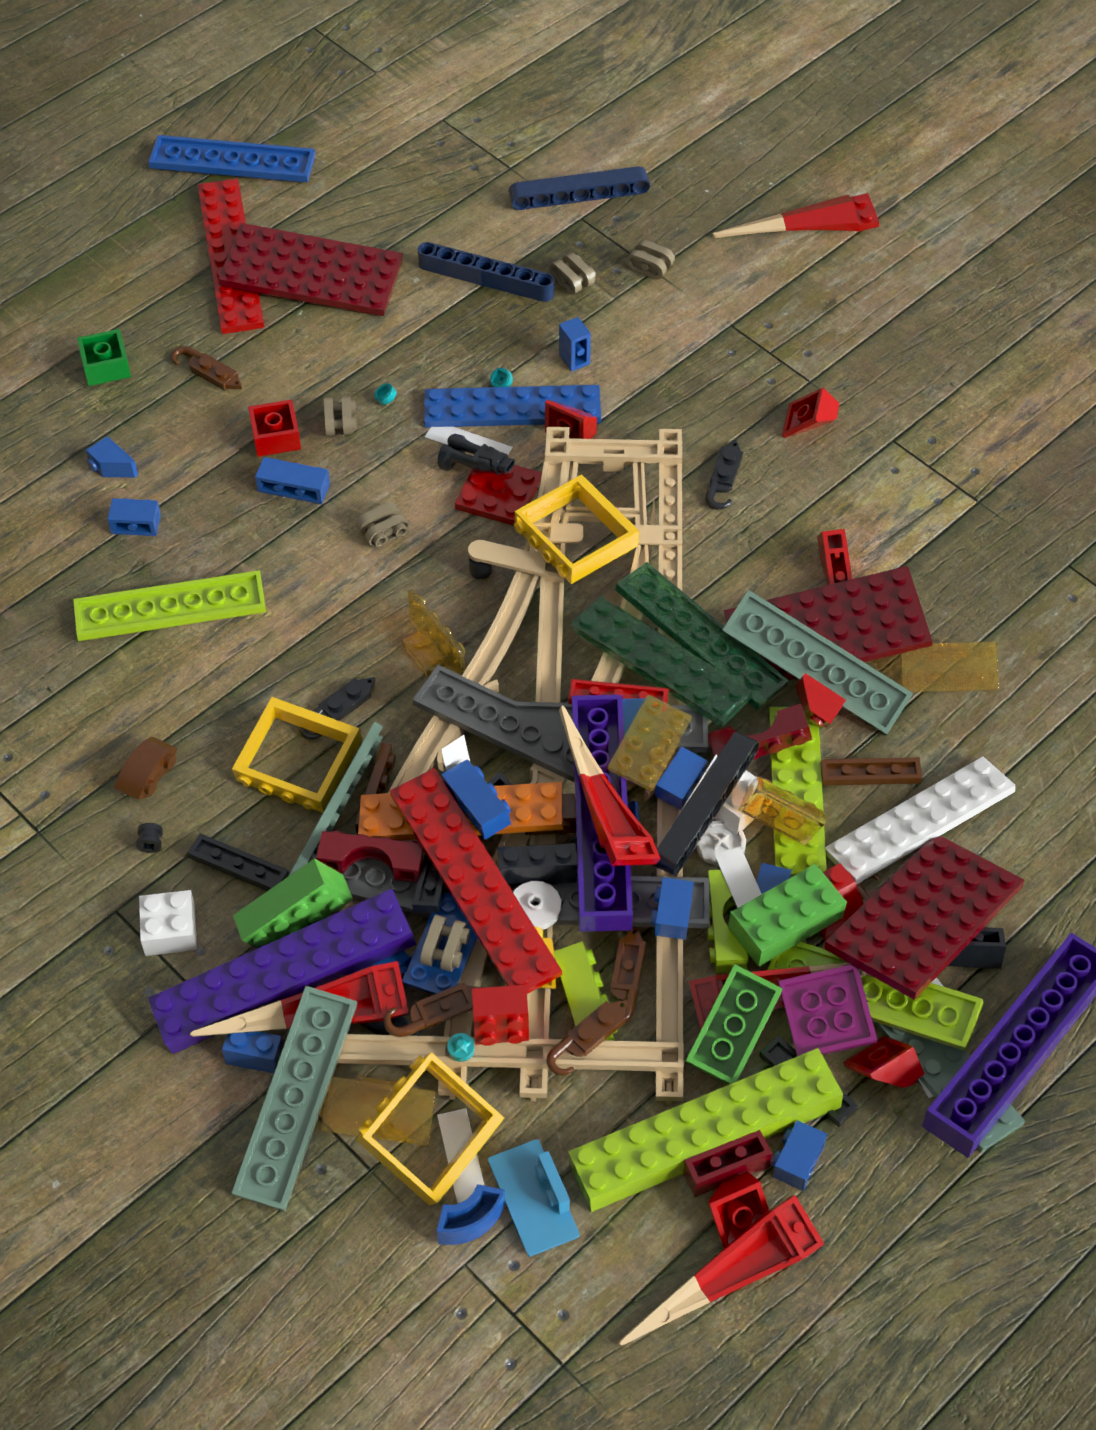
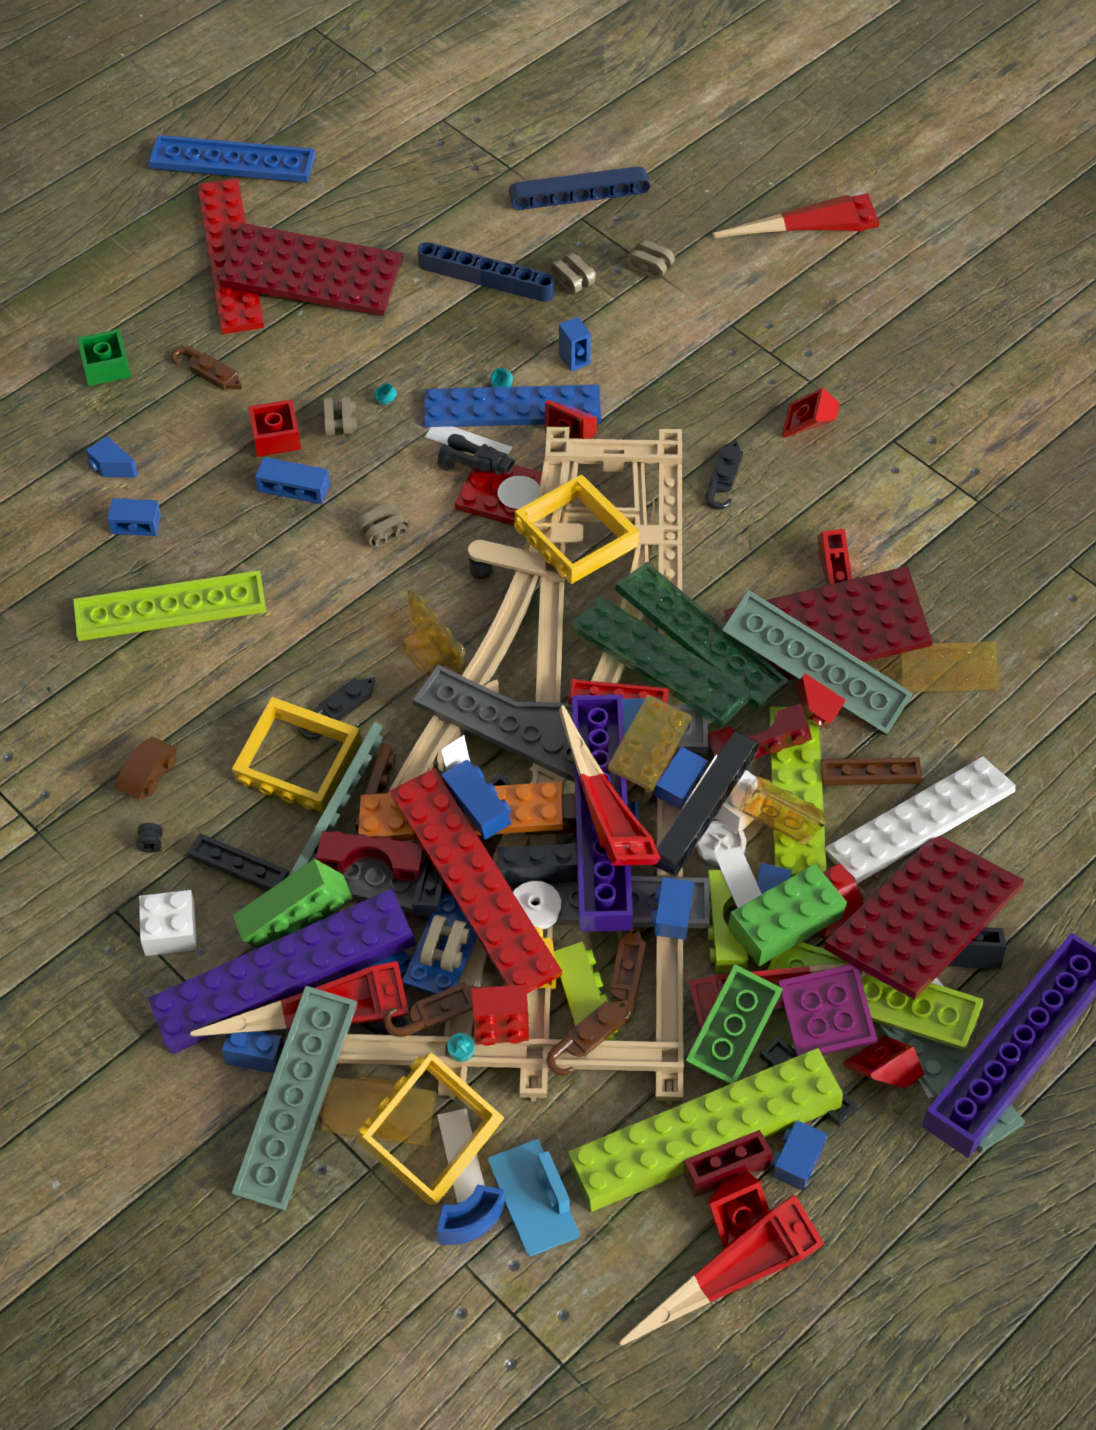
none -> white sticker [498,476,540,509]

